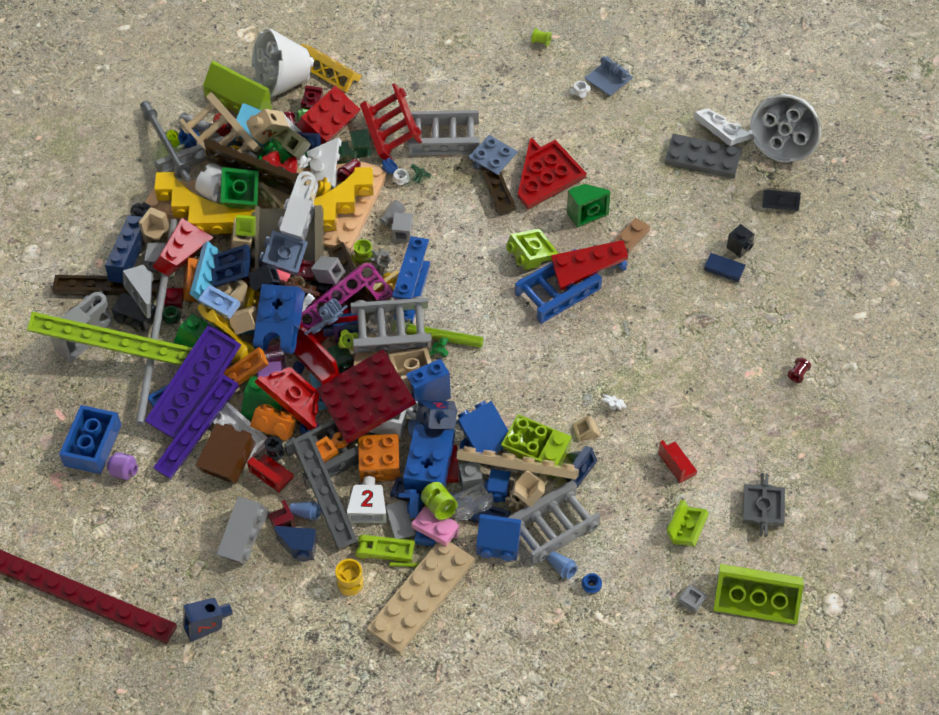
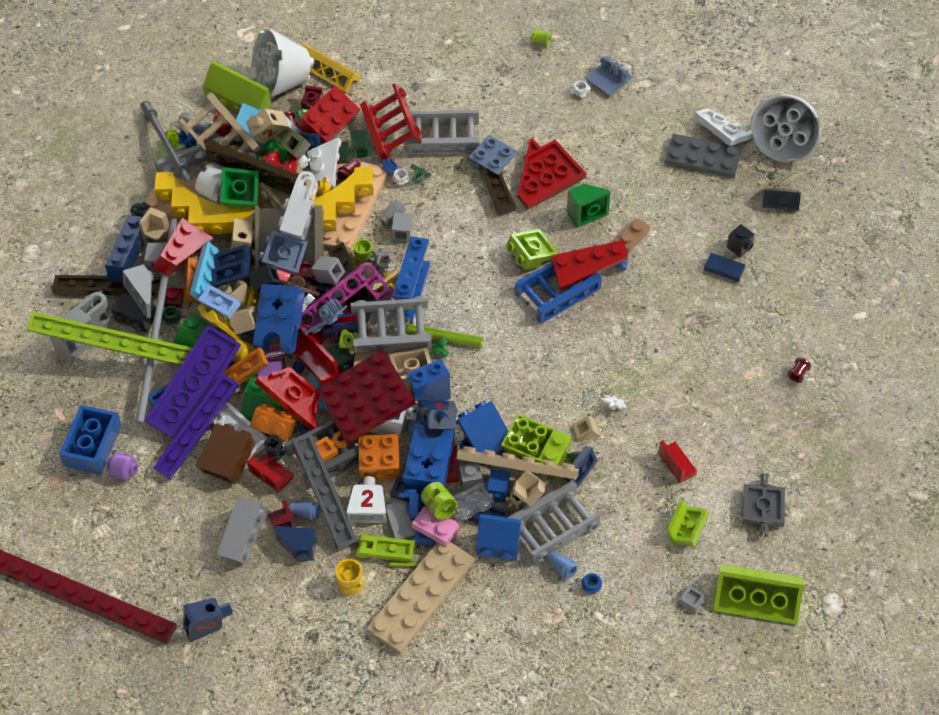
lime tile [236,215,256,236] -> none

